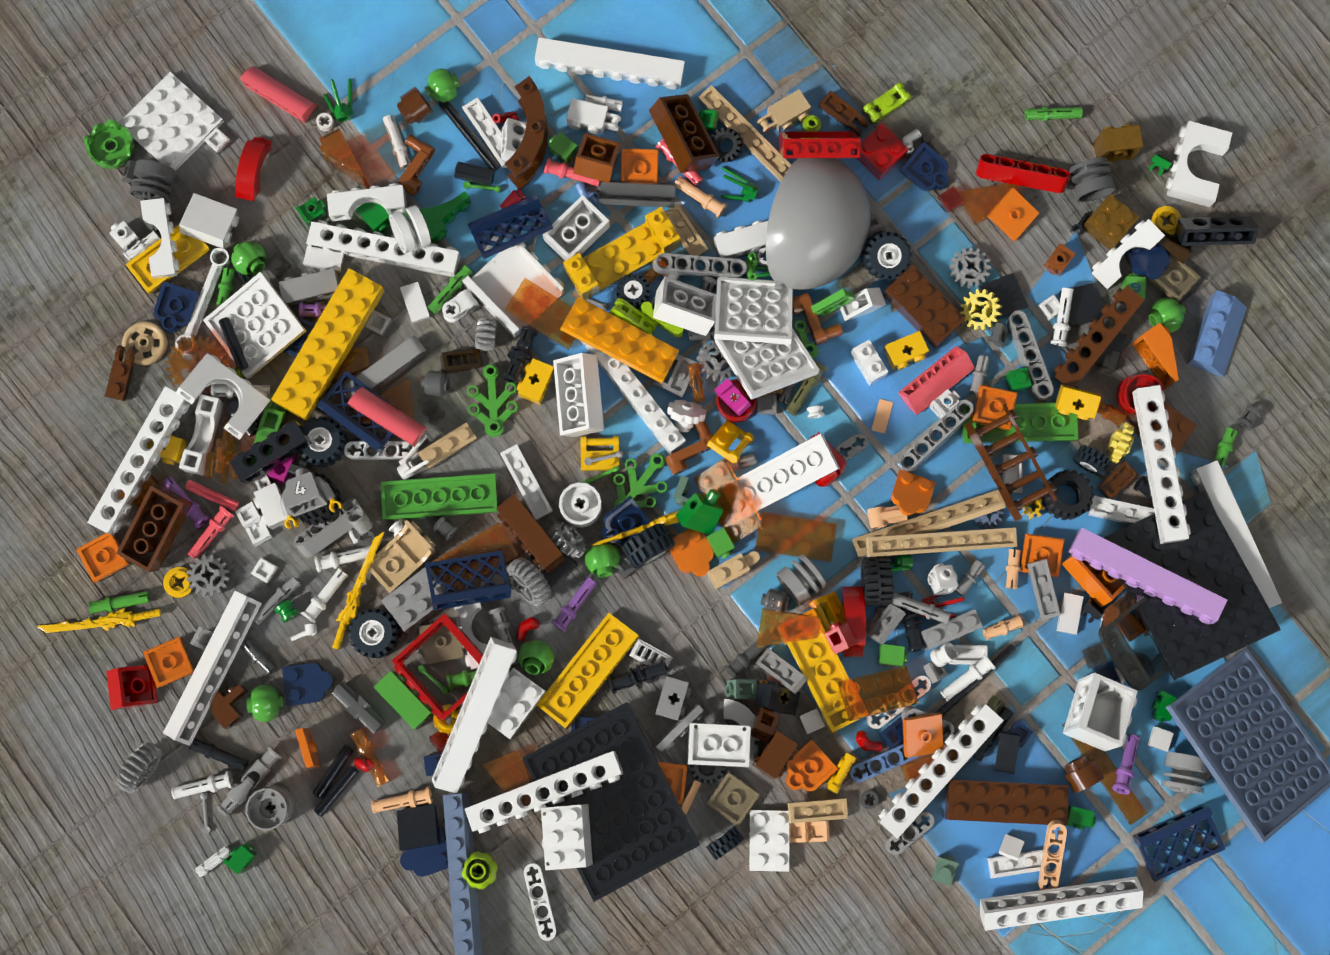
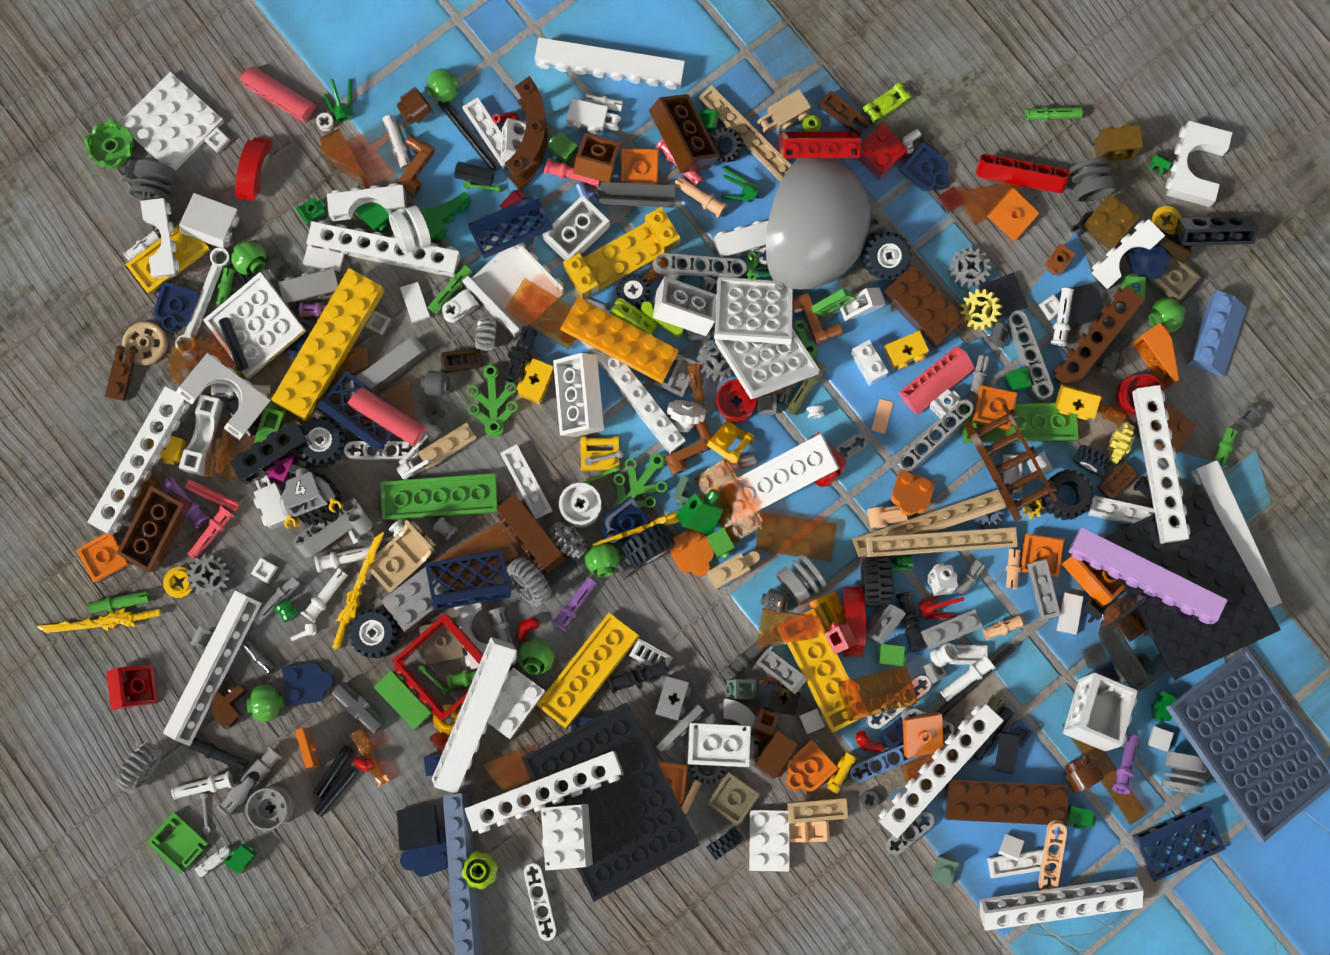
white brick [109,221,141,251] -> none
orange plate [143,636,194,688] -> none
white slope [235,502,272,547] -> none
light nougat pin [371,786,433,813] -> none
tan plate [665,204,709,256] -> none
dark pink leg [715,378,751,416] -> none
light grey pin [891,592,951,624] -> none
none -> bright green container [146,812,209,874]
none -> white tile [1027,453,1053,474]

